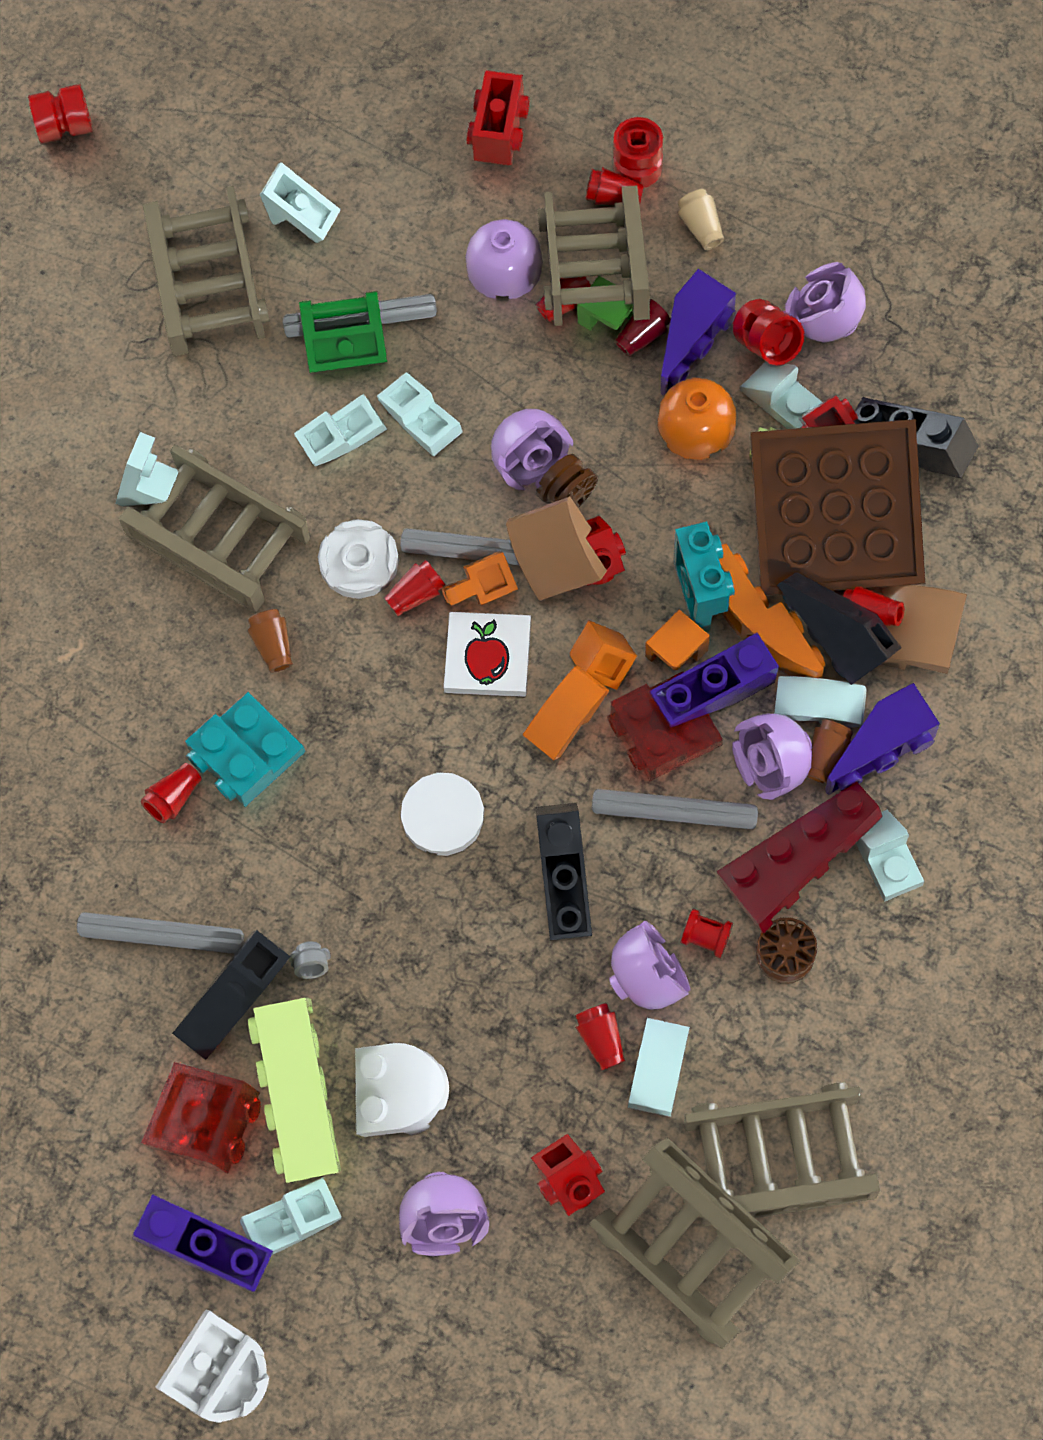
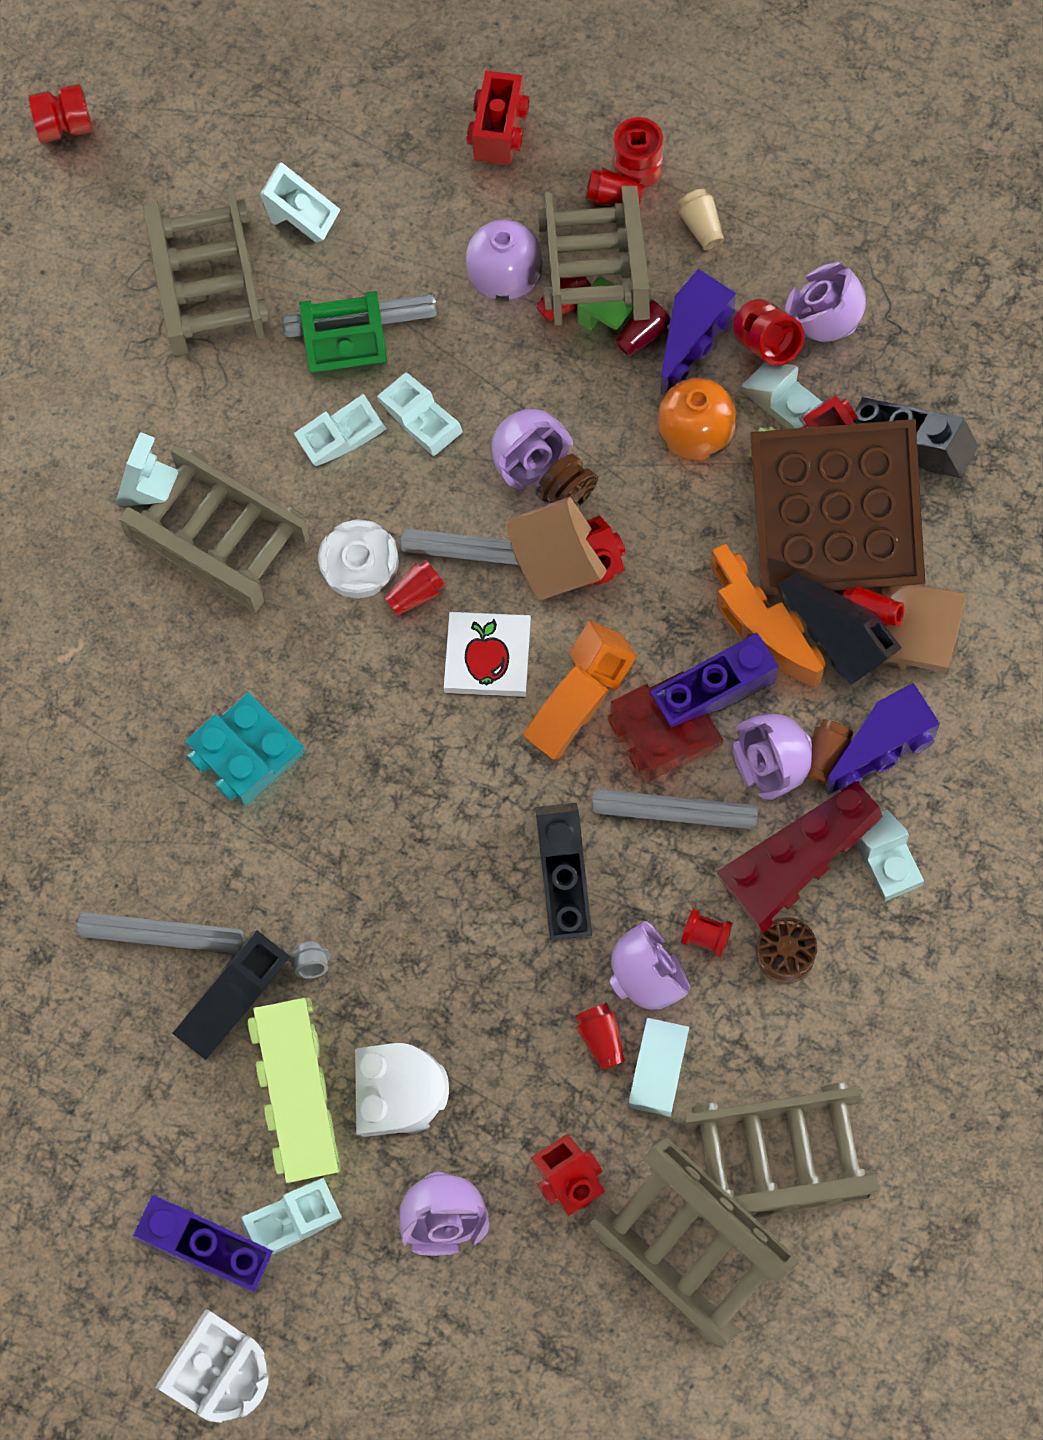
red cone [141,763,202,823] -> none
clear red plate [141,1062,261,1174] -> none
dark orange cone [247,609,293,673] -> none
white tile [401,773,484,856] -> none
orange plate [441,551,518,605] -> none
orange panel [645,609,710,670] -> none
teal plate [673,521,735,632] -> none
light aqua slope [774,676,867,727] -> none

